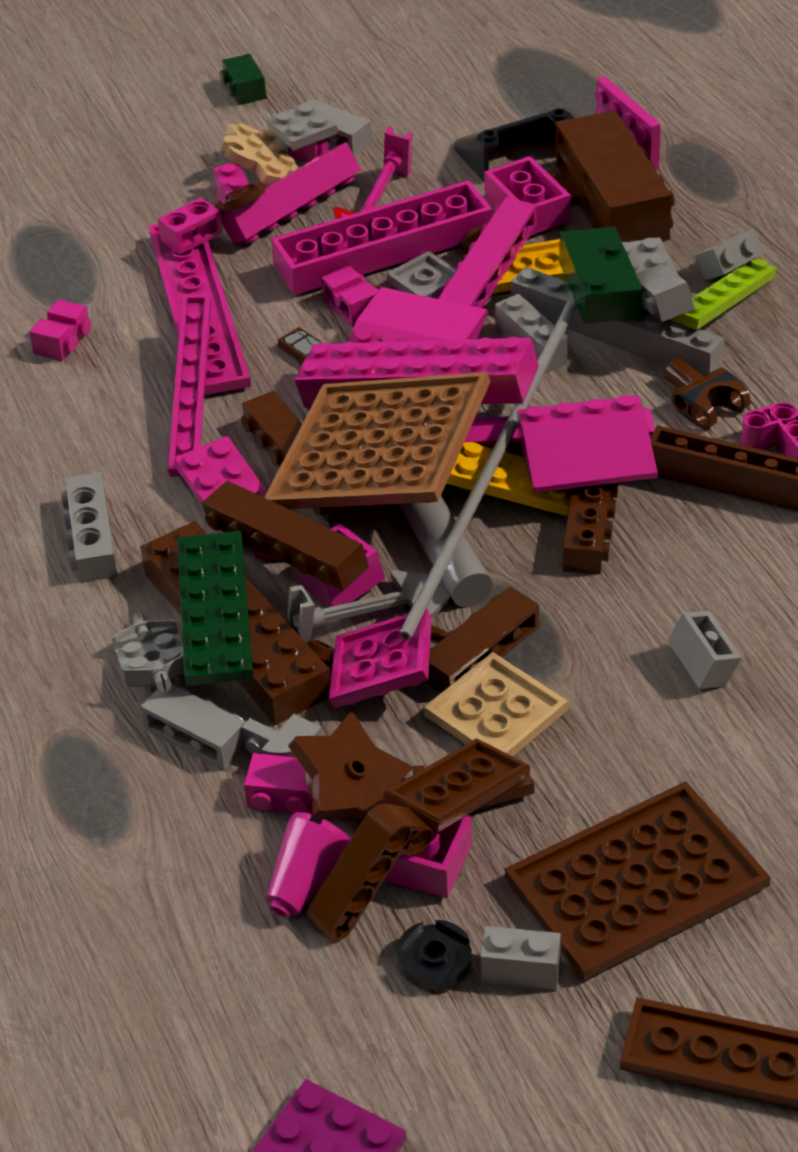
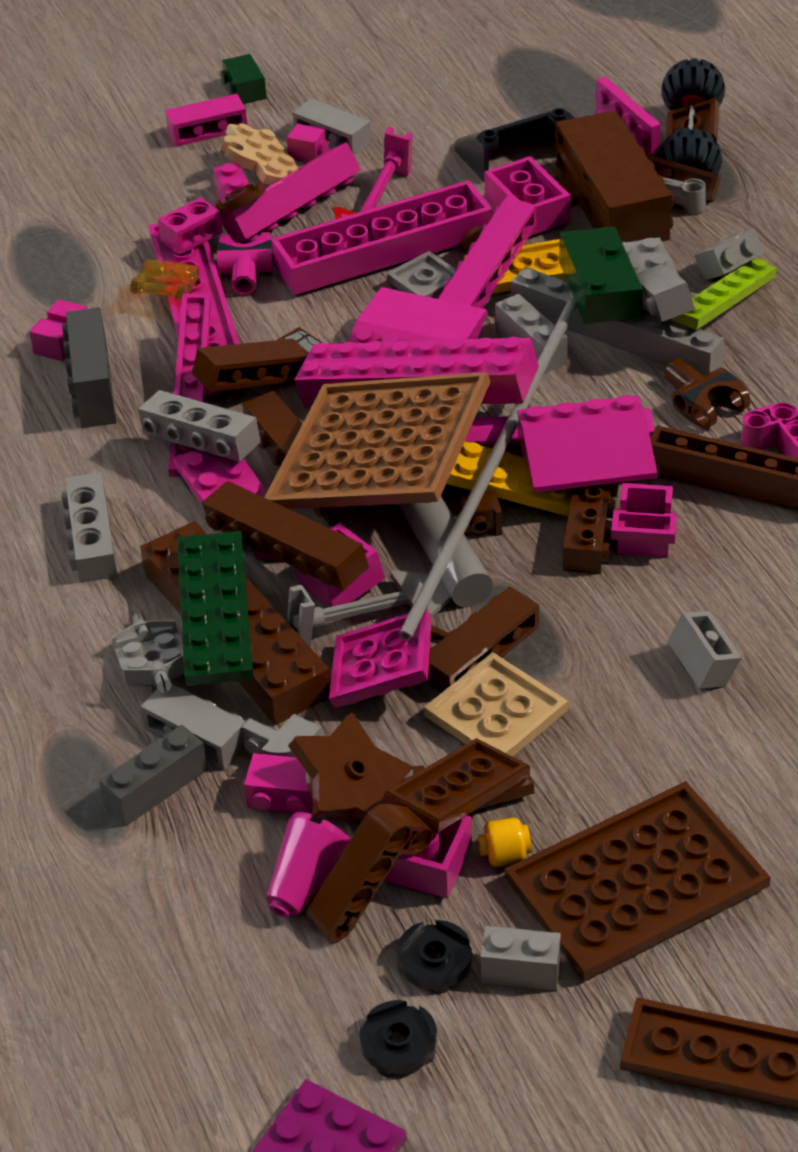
light grey plate [267,102,338,151] -> none
reddish brown plate [308,639,334,663] -> none
dark pink brick [321,266,379,327] -> none
none -> dark grey brick [62,307,117,428]
none -> dark grey brick [99,724,208,826]
none -> clear yellow plate [130,259,200,301]
none -> light grey brick [138,390,261,462]
none -> dark pink brick [165,94,247,147]
none -> reddish brown brick [192,339,309,391]
none -> dark pink connector [217,232,273,296]
none -> black plate [359,1000,437,1077]
none -> reddish brown brick [454,492,502,536]
none -> yellow head [477,817,531,867]
none -> dark pink plate [611,483,677,558]
none -> reddish brown plate [646,154,722,201]
none -> black plate [657,58,725,174]
none -> light grey piece [663,177,706,215]

